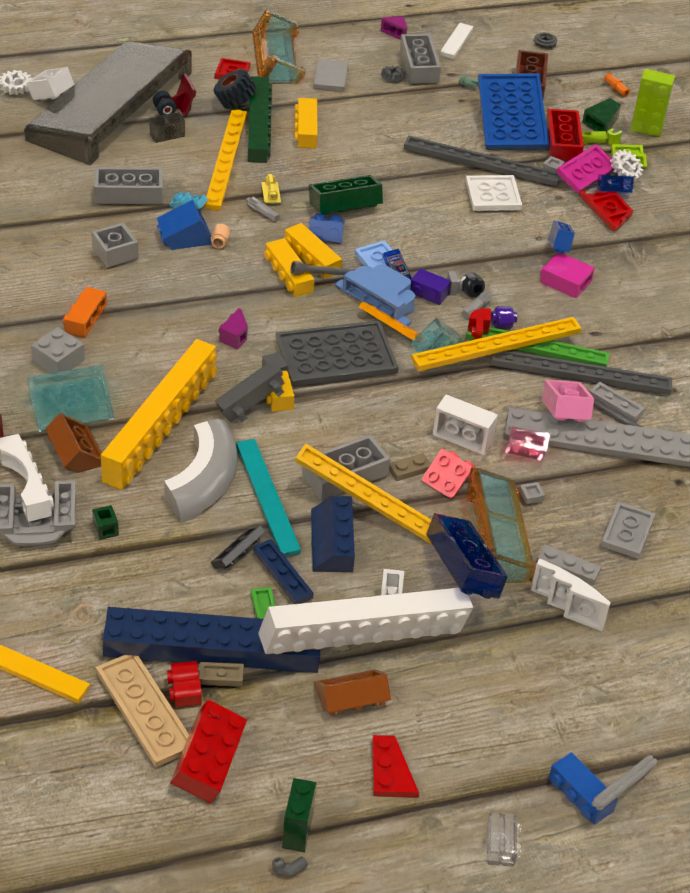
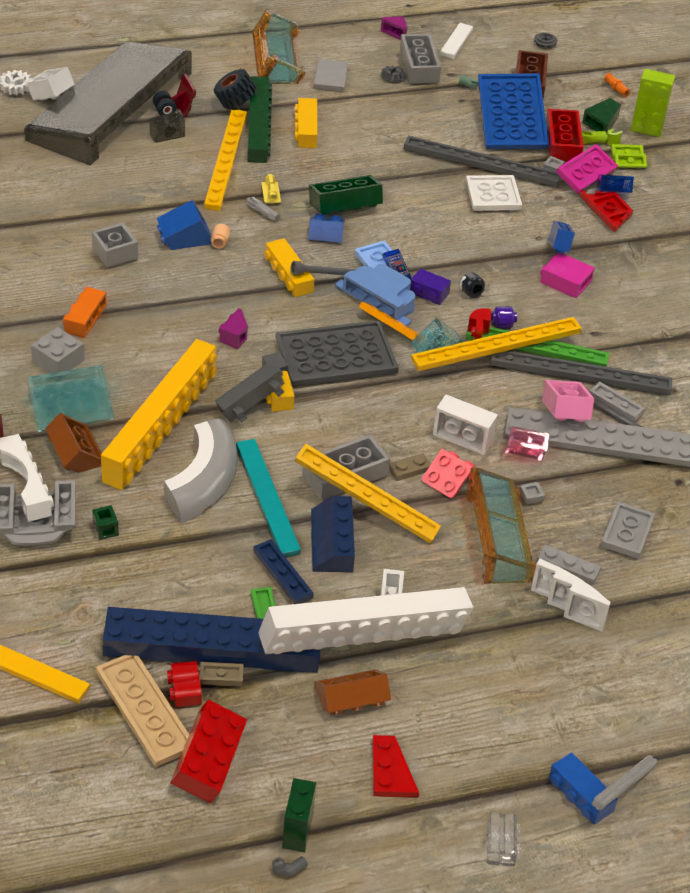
light grey brick [95,167,163,205] -> none
medium azure slope [169,192,208,209] -> none
black plate [210,525,265,569] -> none
red tile [214,58,251,80] -> none
yellow brick [284,223,342,279] -> none
clear blue brick [426,513,508,599] -> none
light grey plate [447,271,461,296] -> none
light grey piece [461,290,493,319] -> none
white gear [610,149,643,182] -> none

